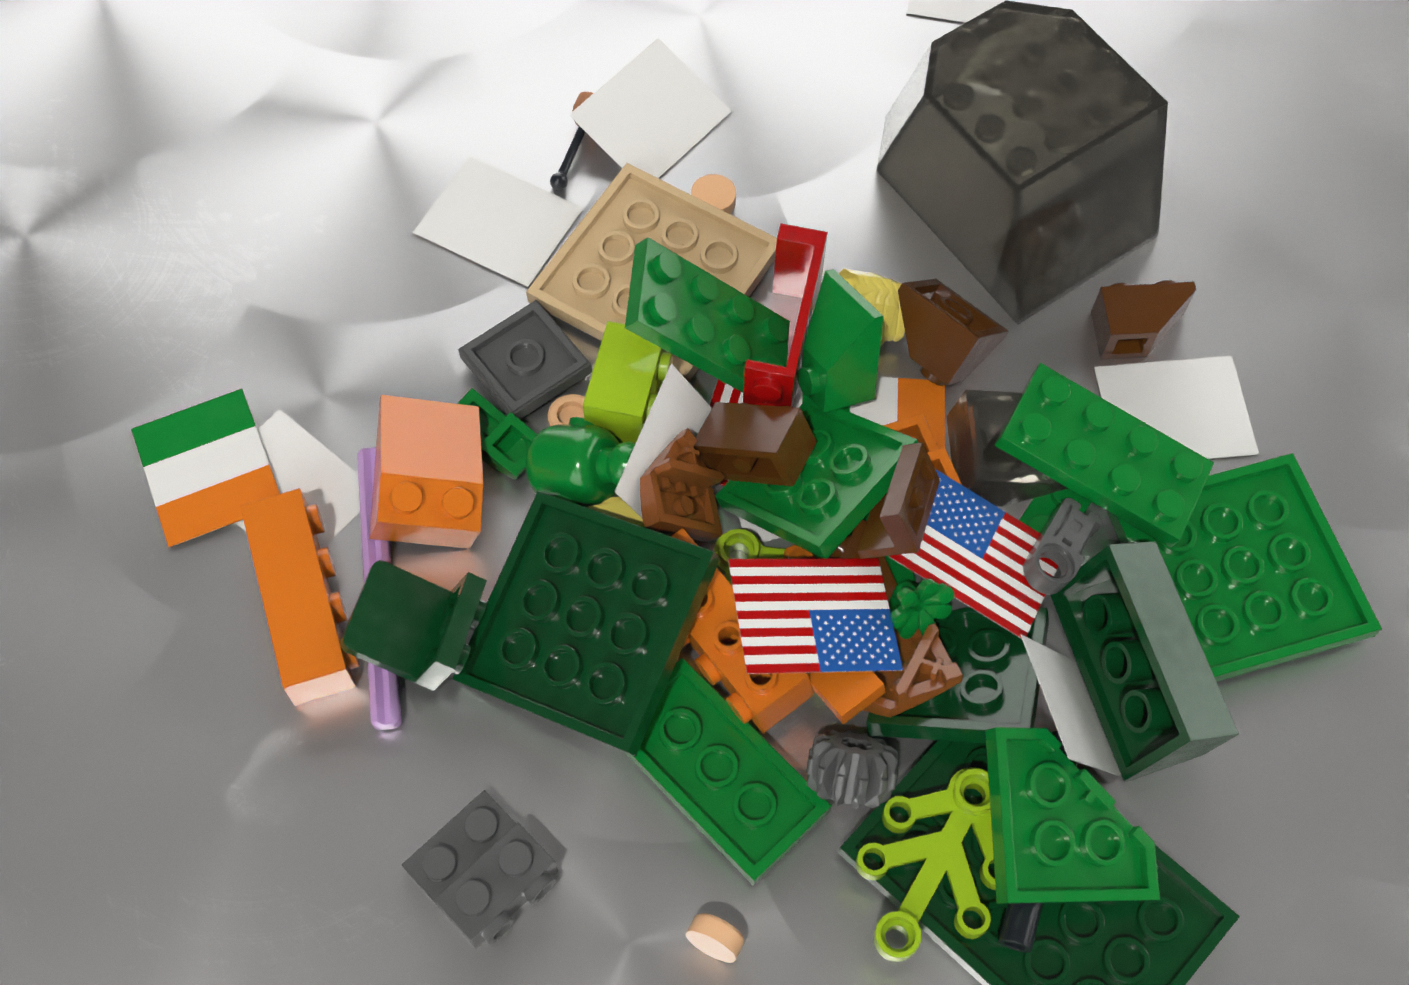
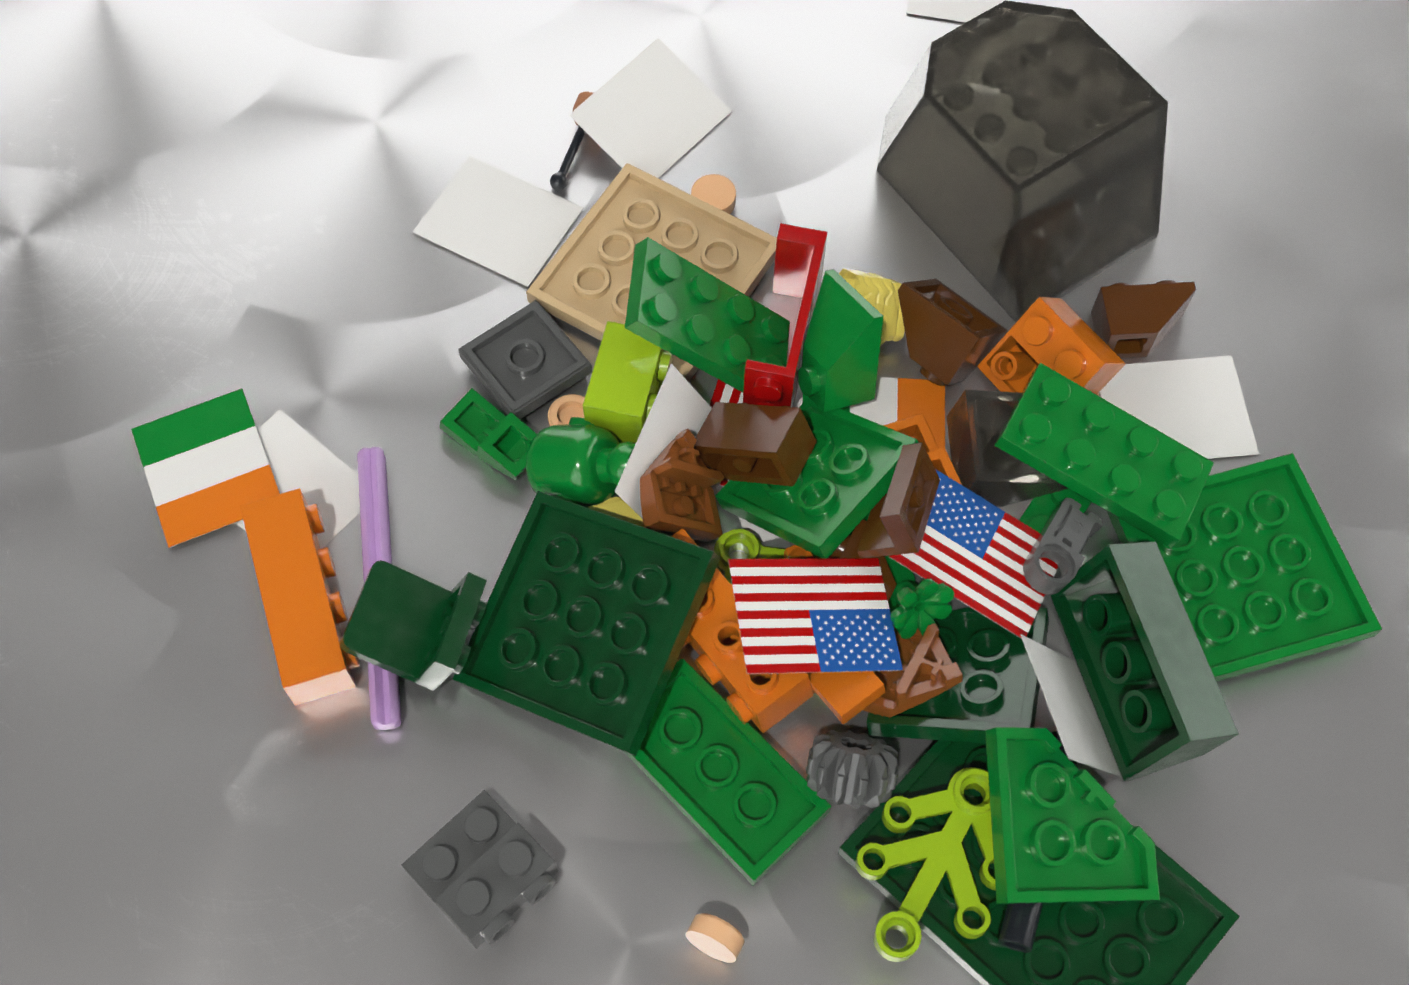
orange slope [369,395,483,549] -> none
none -> orange slope [977,297,1126,407]

